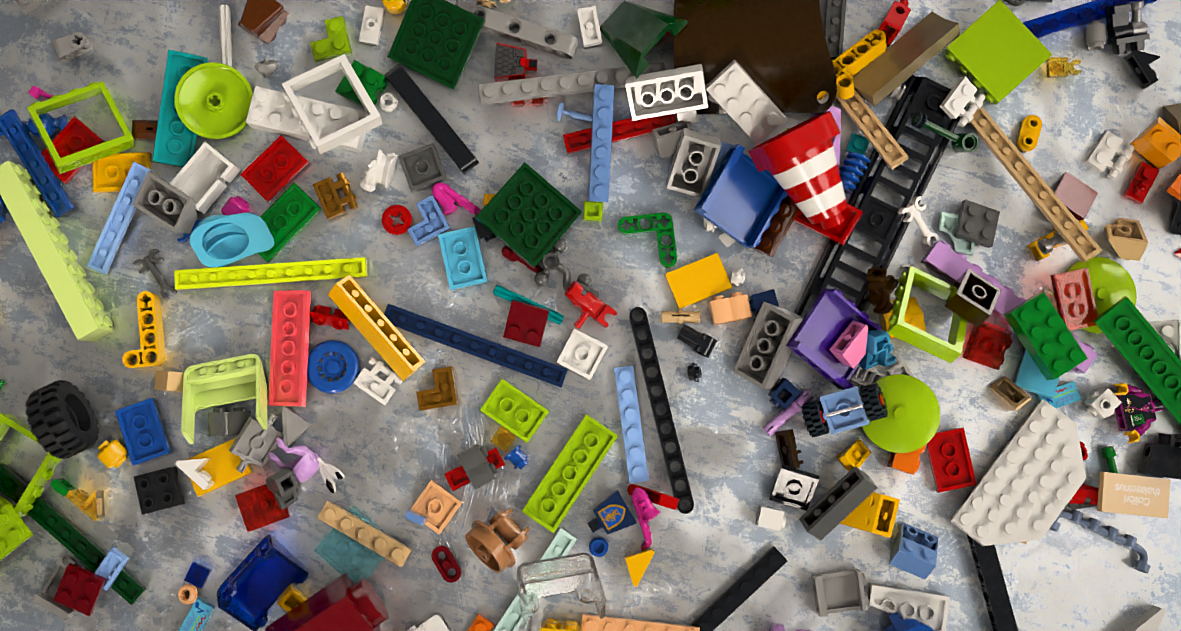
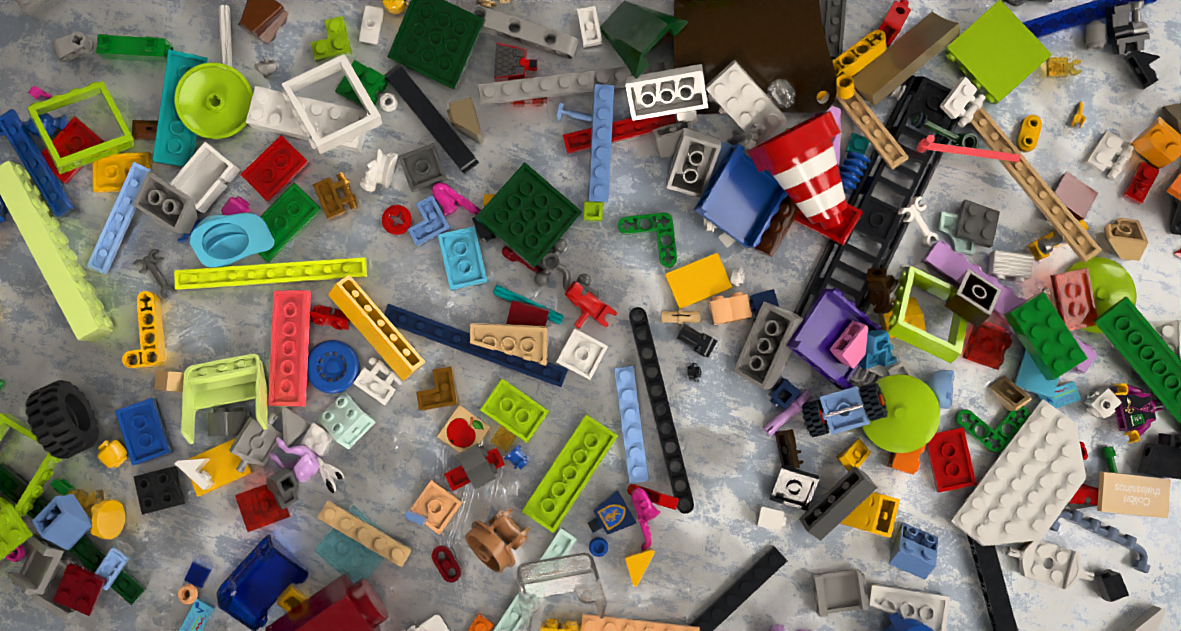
none -> dark pink plate [6,545,25,562]
none -> light grey panel [8,533,64,596]
none -> medium blue slope [32,494,92,550]
none -> yellow tile [90,500,126,539]
none -> green brick [96,34,174,62]
none -> white piece [300,423,333,456]
none -> light aqua bracket [318,391,376,450]
none -> tile [437,405,491,453]
none -> dark tan slope [447,97,484,144]
none -> tan wing [470,323,548,366]
none -> light grey bar [727,123,766,150]
none -> clear head [767,79,796,108]
none -> coral bar [916,135,1020,162]
none -> light blue cylinder [924,370,954,409]
none -> green beam [955,406,1029,452]
none -> white brick [988,250,1034,283]
none -> white plate [1006,540,1094,590]
none -> yellow hand [1071,102,1086,128]
none -> black brick [1094,569,1129,602]

